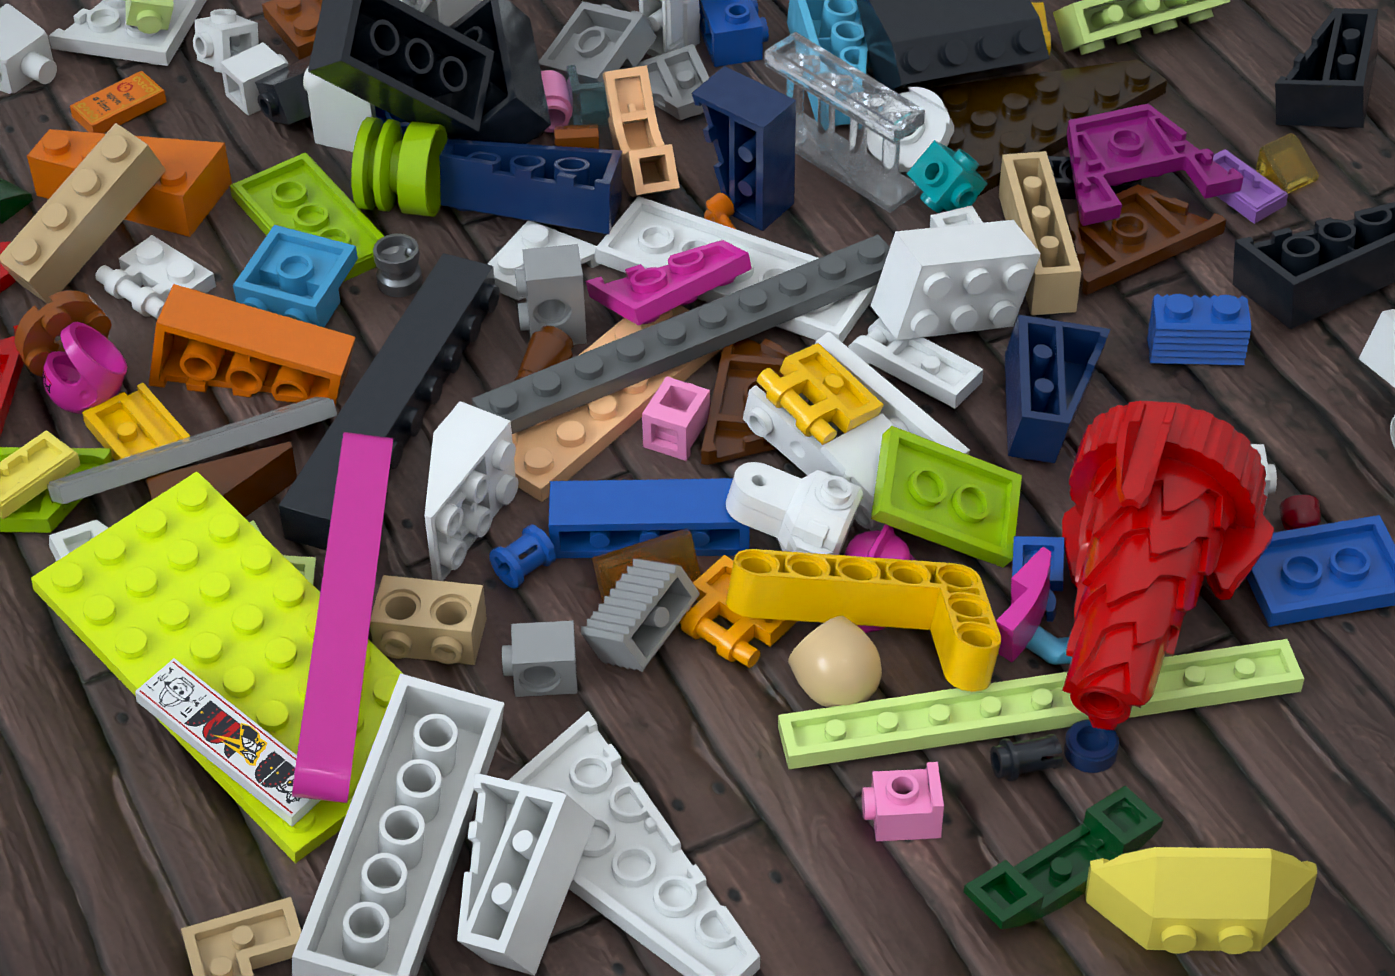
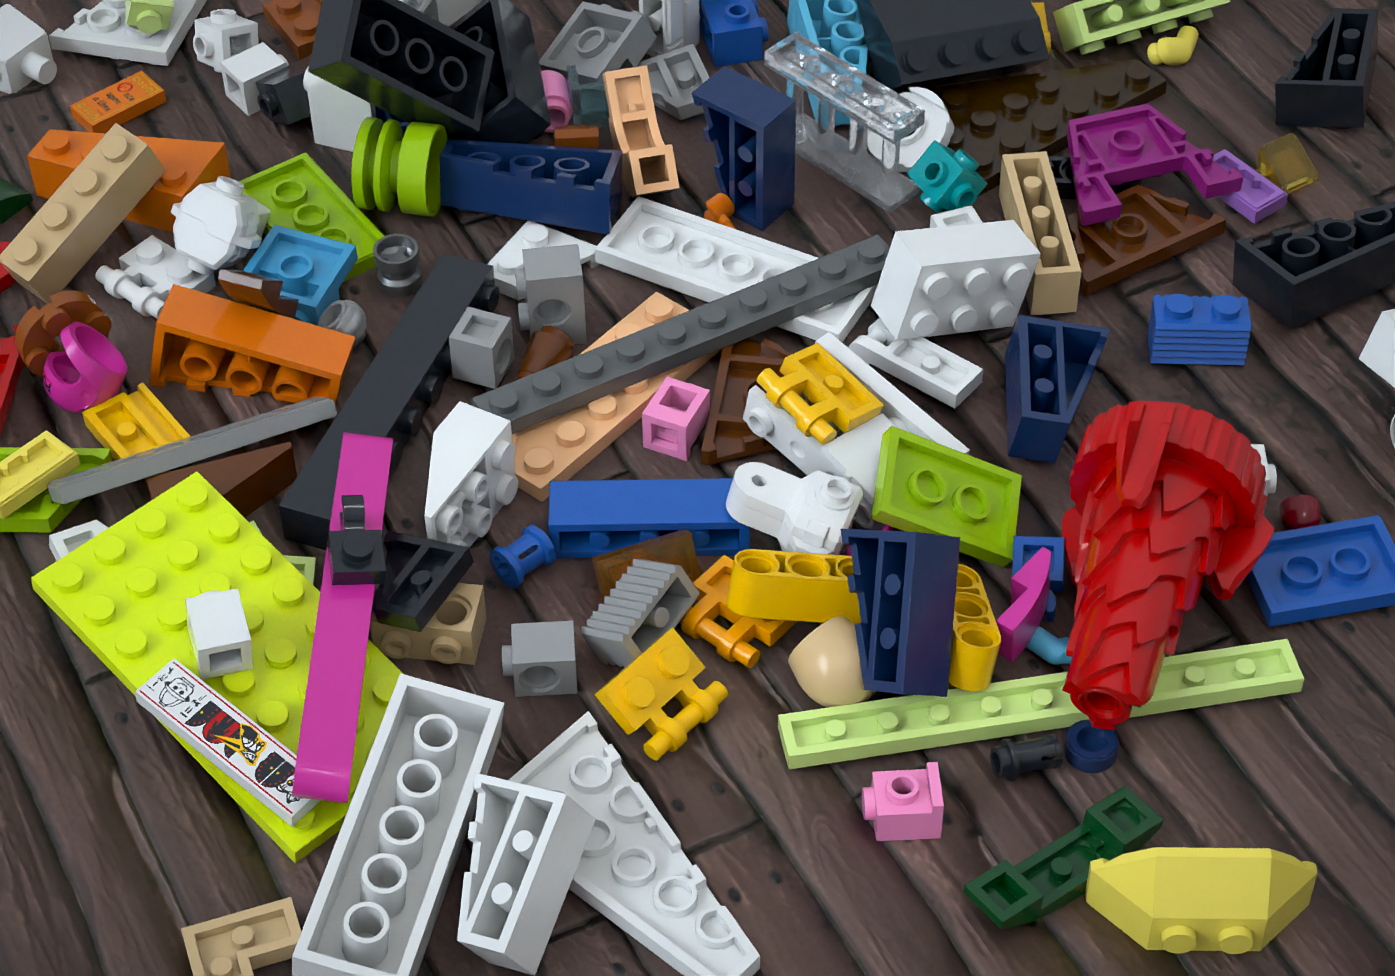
dark pink wing [586,240,752,326] -> none
none -> white piece [171,176,271,275]
none -> white brick [185,588,253,680]
none -> reddish brown slope [218,270,299,317]
none -> light grey piece [318,300,367,347]
none -> black plate [327,495,386,585]
none -> black wing [372,531,474,632]
none -> light grey brick [449,307,515,389]
none -> yellow plate [594,627,728,761]
none -> dark blue wedge [840,529,960,697]
none -> light yellow arm [1147,26,1199,66]

